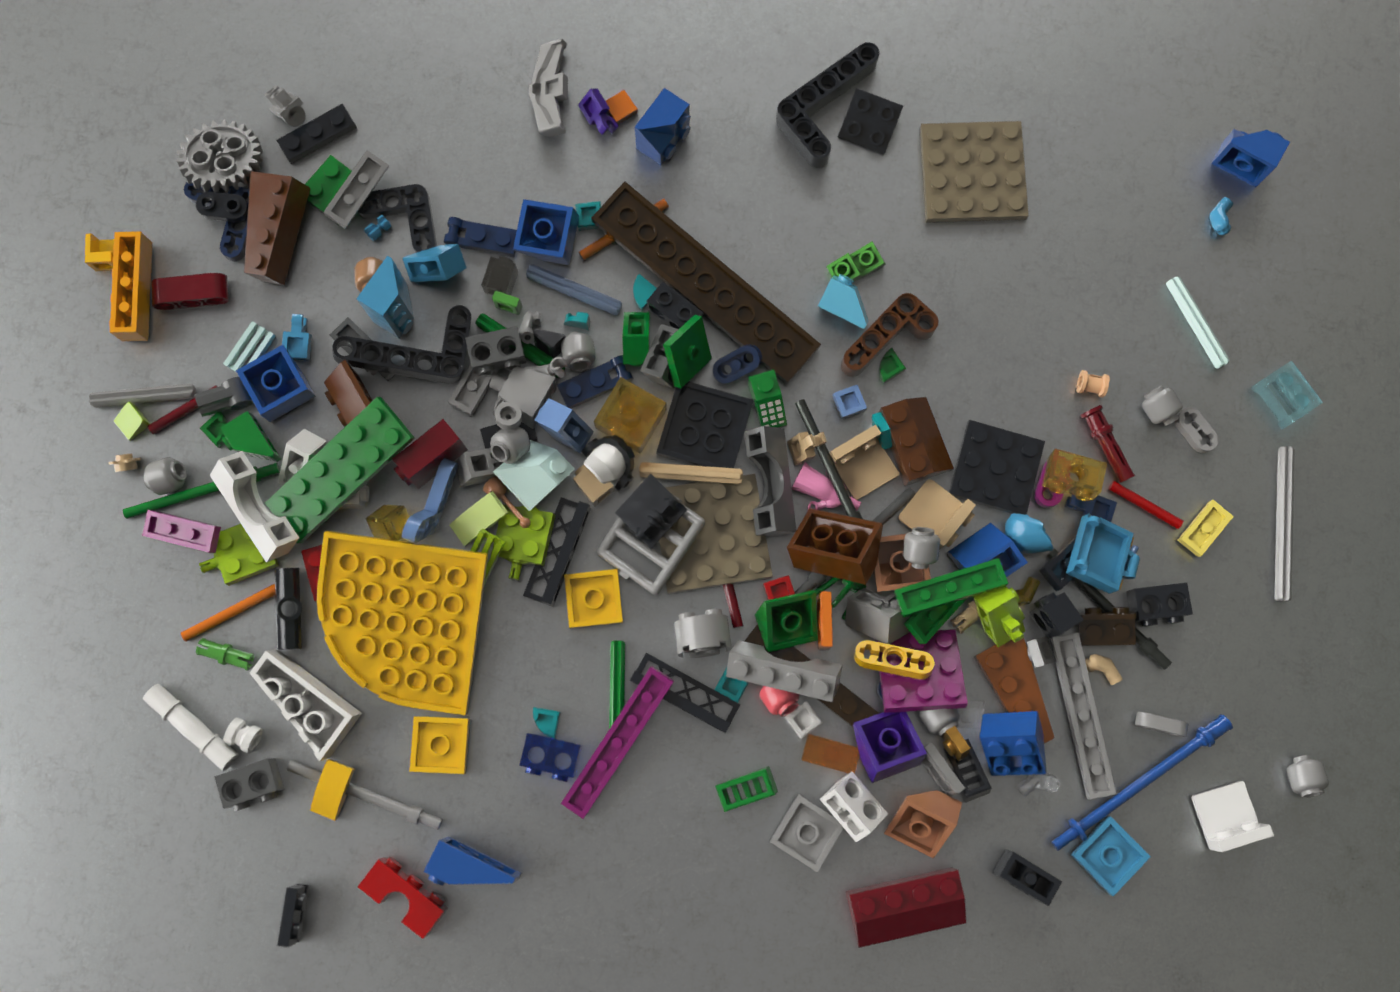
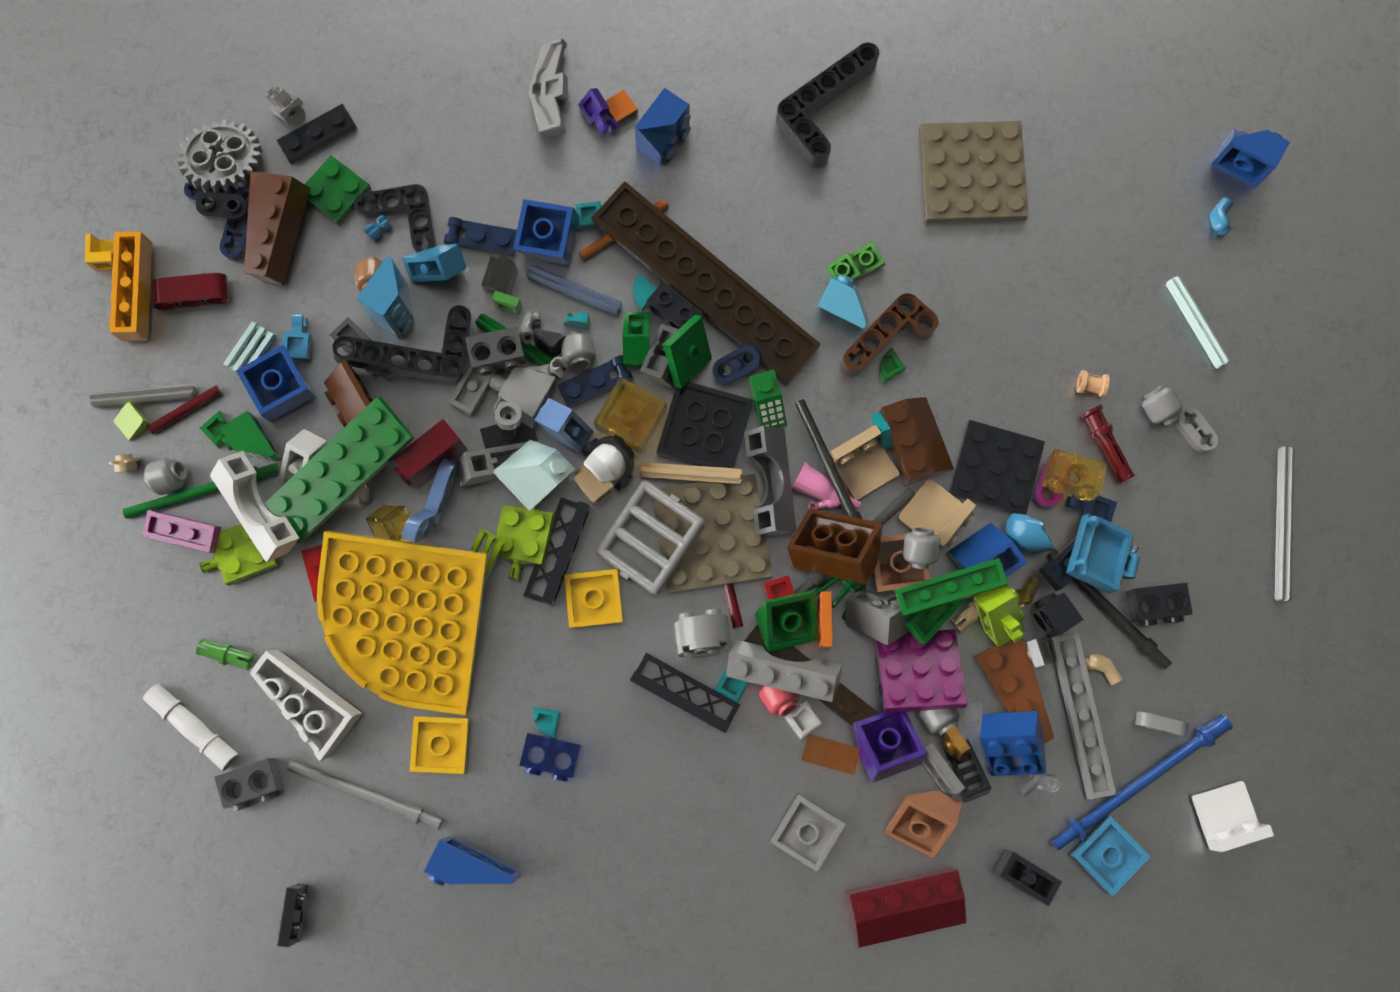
orange bar [181,583,275,642] -> none
dark grey piece [194,377,253,417] -> none
white wheel [223,717,263,754] -> none
black piece [274,568,302,650] -> none
yellow slope [310,759,355,821] -> none
light grey plate [323,150,389,229] -> none
red arch [357,857,448,939] -> none
yellowish green slope [449,491,508,546] -> none
nougat hinge [483,476,530,528] -> none
light grey head [490,426,530,464] -> none
magenta plate [561,666,674,819] -> none
green axle [609,640,625,729] -> none
black hinge [615,474,688,549] -> none
green slope [715,766,778,812] -> none
tan plate [787,431,827,466] -> none
white brick [820,771,888,842] -> none
medium blue plate [832,384,867,419] -> none
black hinge [838,88,903,154] -> none
yellow beam [854,640,935,679] -> none
dark brown bracket [1079,607,1136,646] -> none
red bar [1108,481,1184,529] -> none
light yellow plate [1177,500,1234,557] -> none
clear light blue plate [1251,360,1323,429] -> none
light grey head [1286,755,1329,798] -> none

